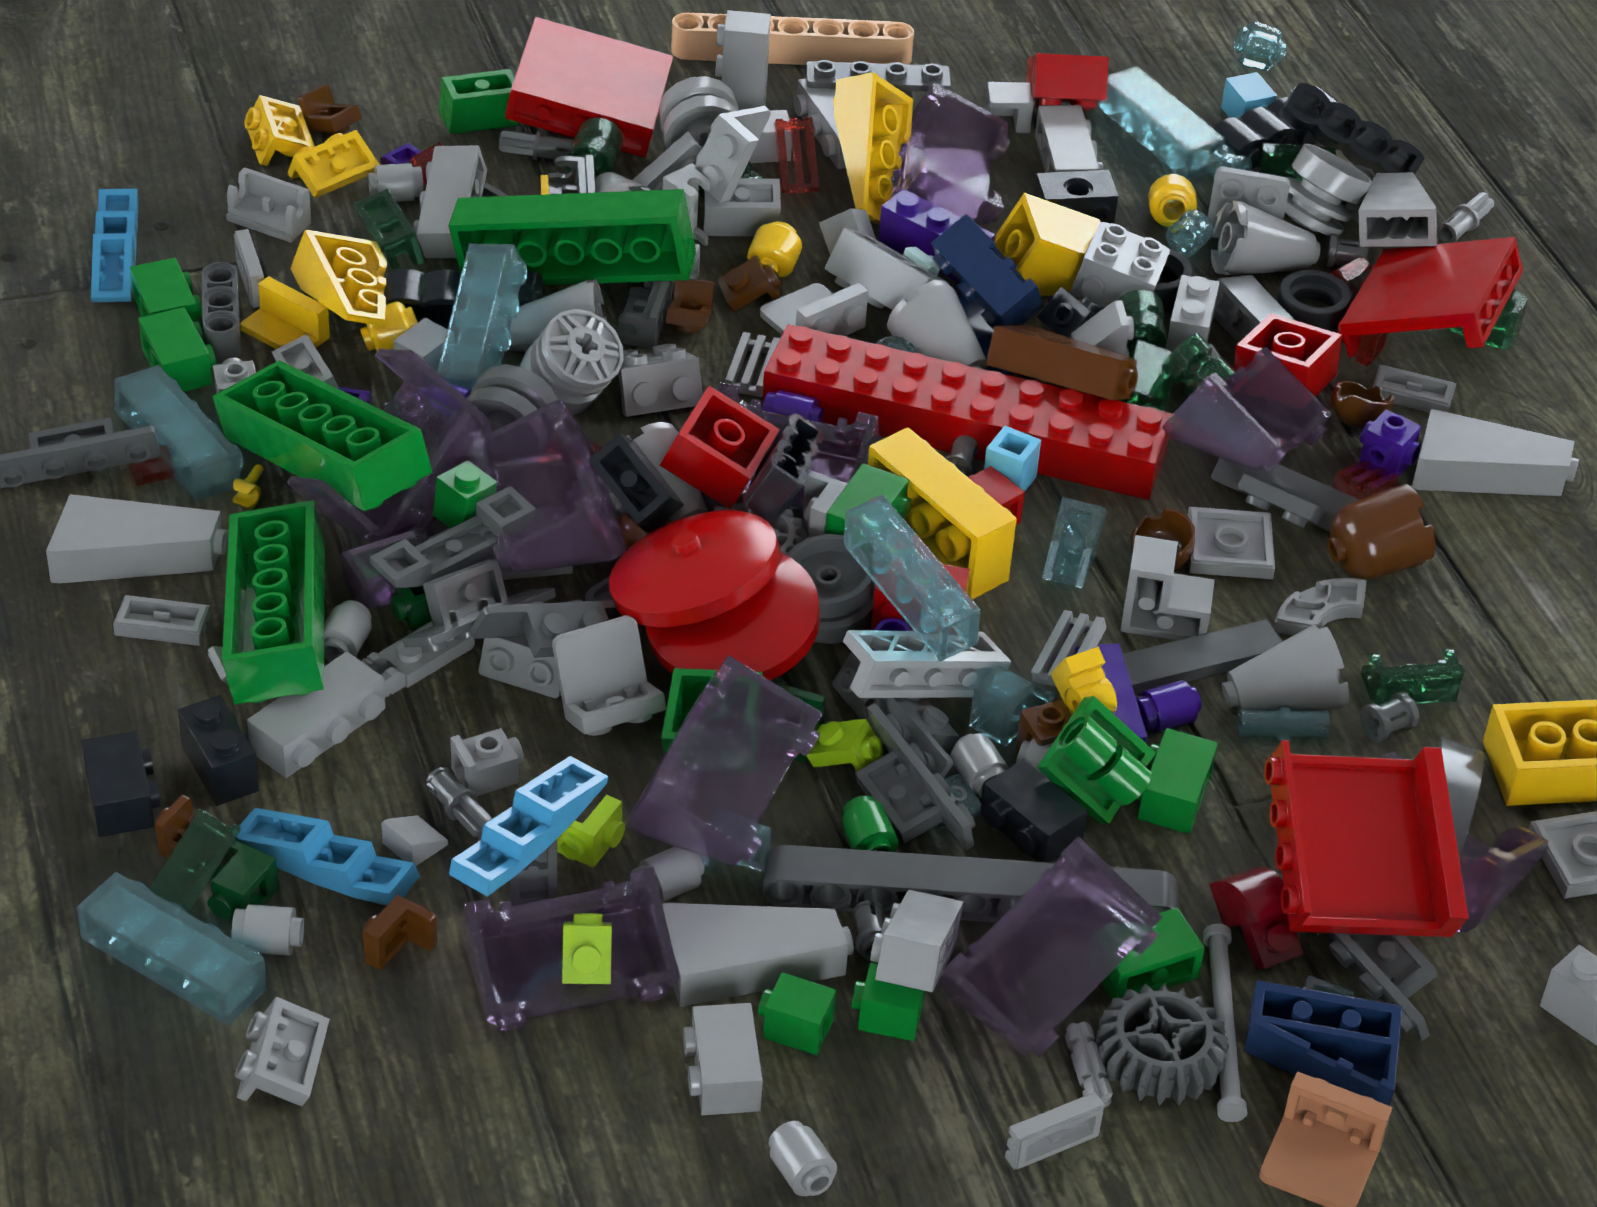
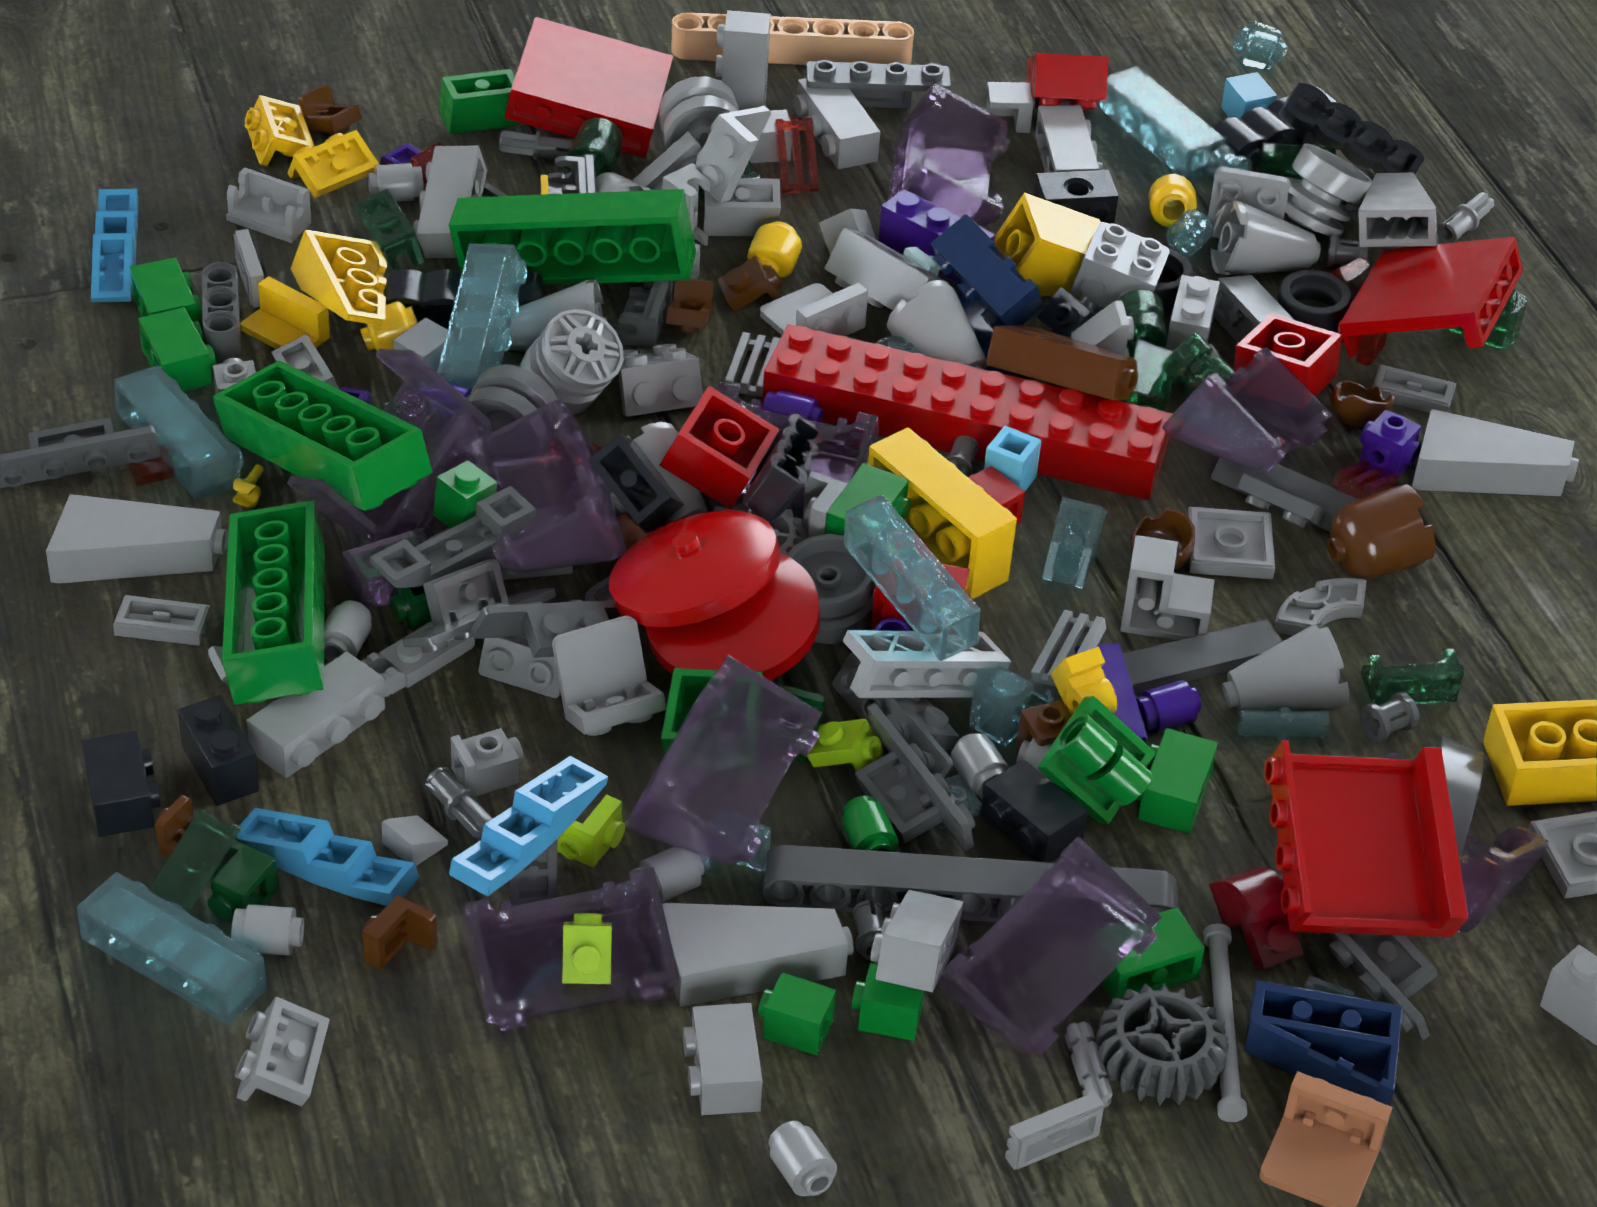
yellow wedge [833,72,913,225] -> none

